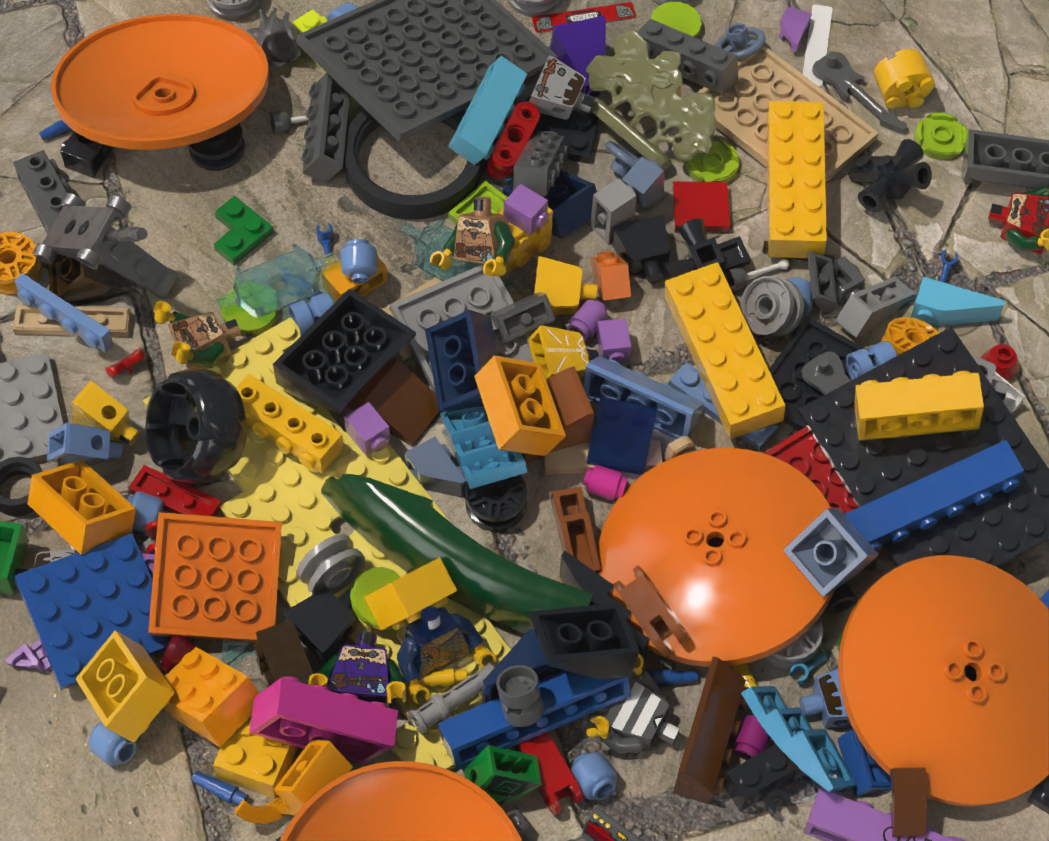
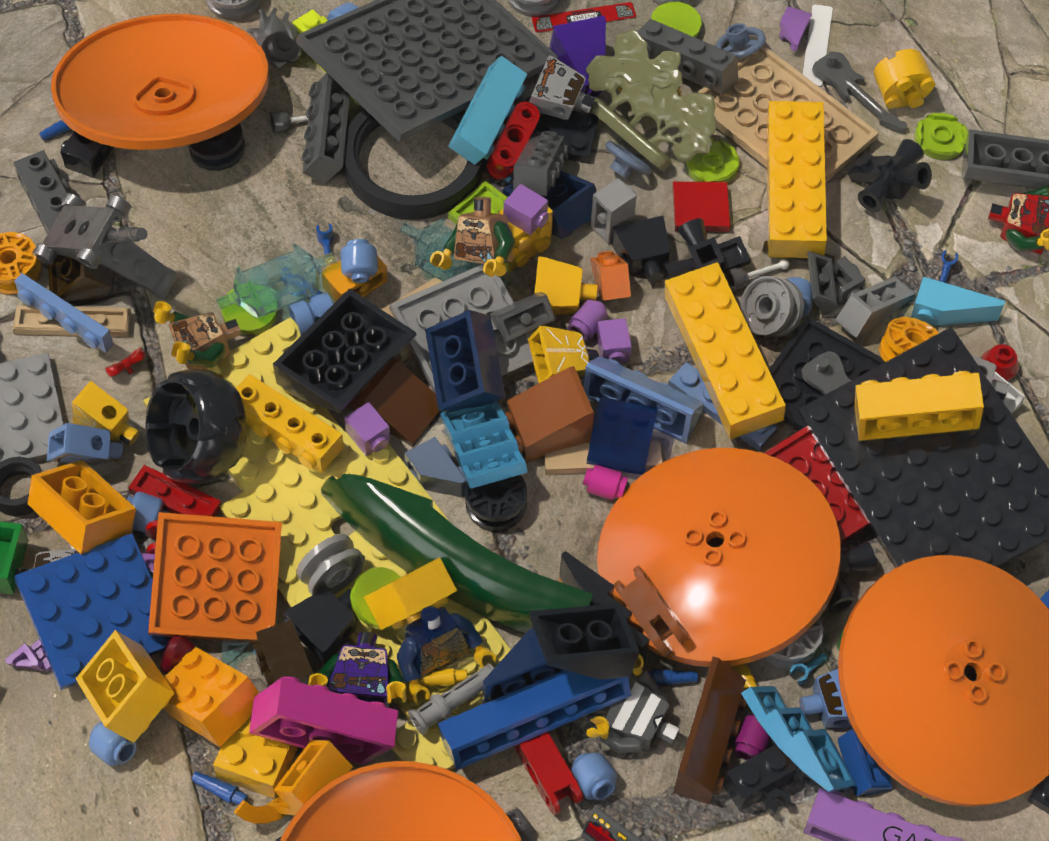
green plate [214,195,274,265] -> none
green torso [464,745,542,806] -> none
light orange brick [474,355,566,456] -> none
dark grey wheel [496,665,544,727] -> none
dark orange slope [550,487,601,572] -> none
sand blue slope [622,156,664,207] -> none
tan tile [663,436,695,461] -> none
sand blue slope [783,508,879,597] -> none
blue brick [844,440,1024,552] -> none
medium blue wheel [846,341,897,380] -> none
reddish brown slope [890,768,927,837] -> none

